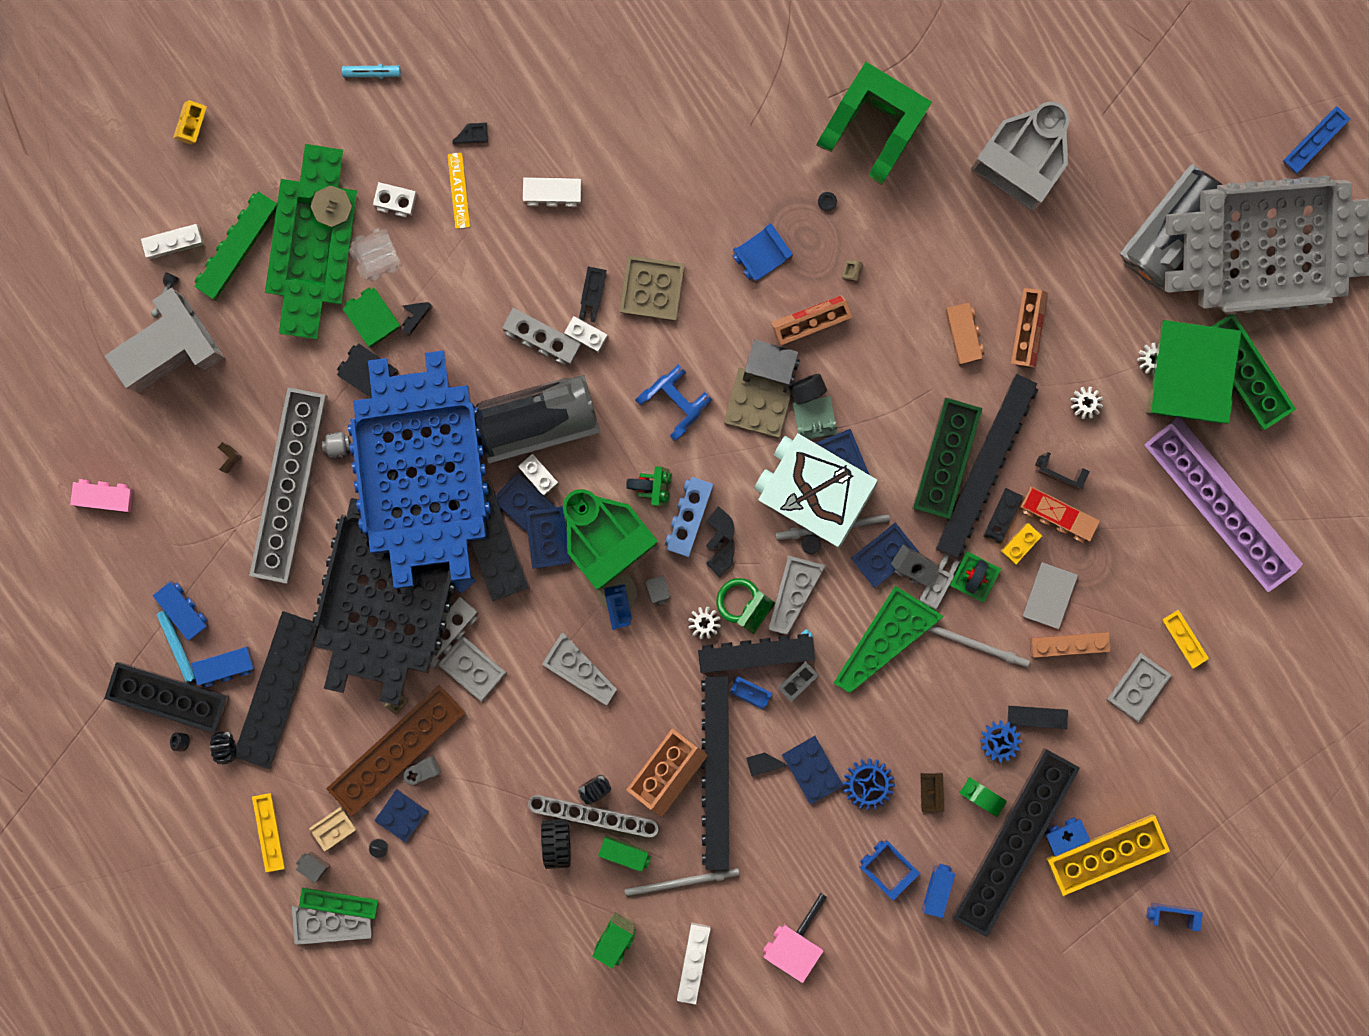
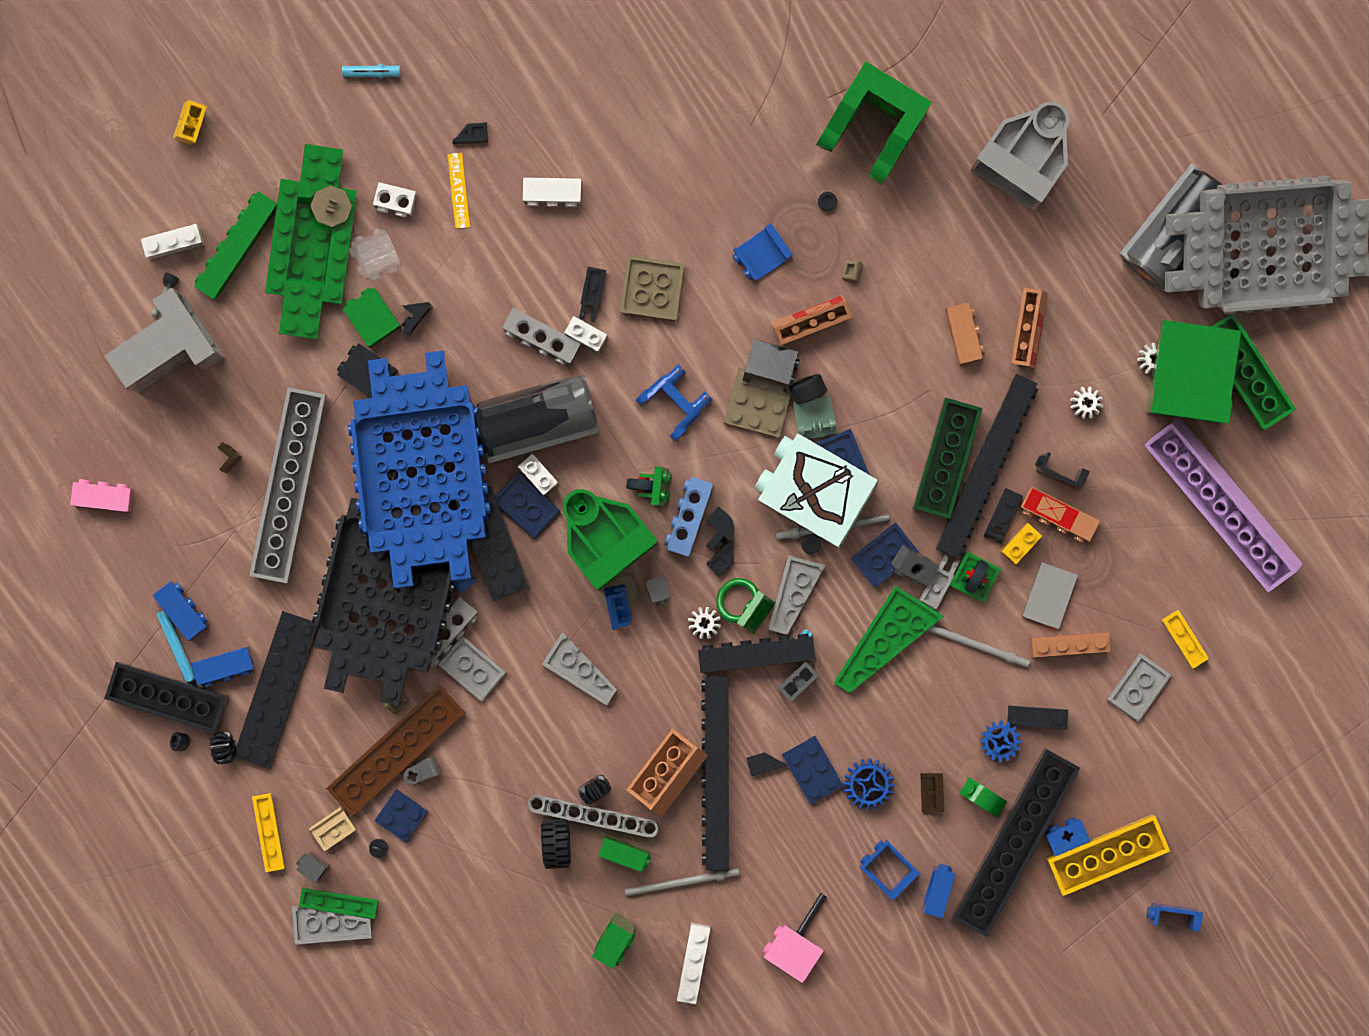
light grey head [322,432,350,458] -> none
dark blue plate [525,506,571,569] -> none
blue hinge [729,676,772,710] -> none
blue plate [1283,106,1350,174] -> none

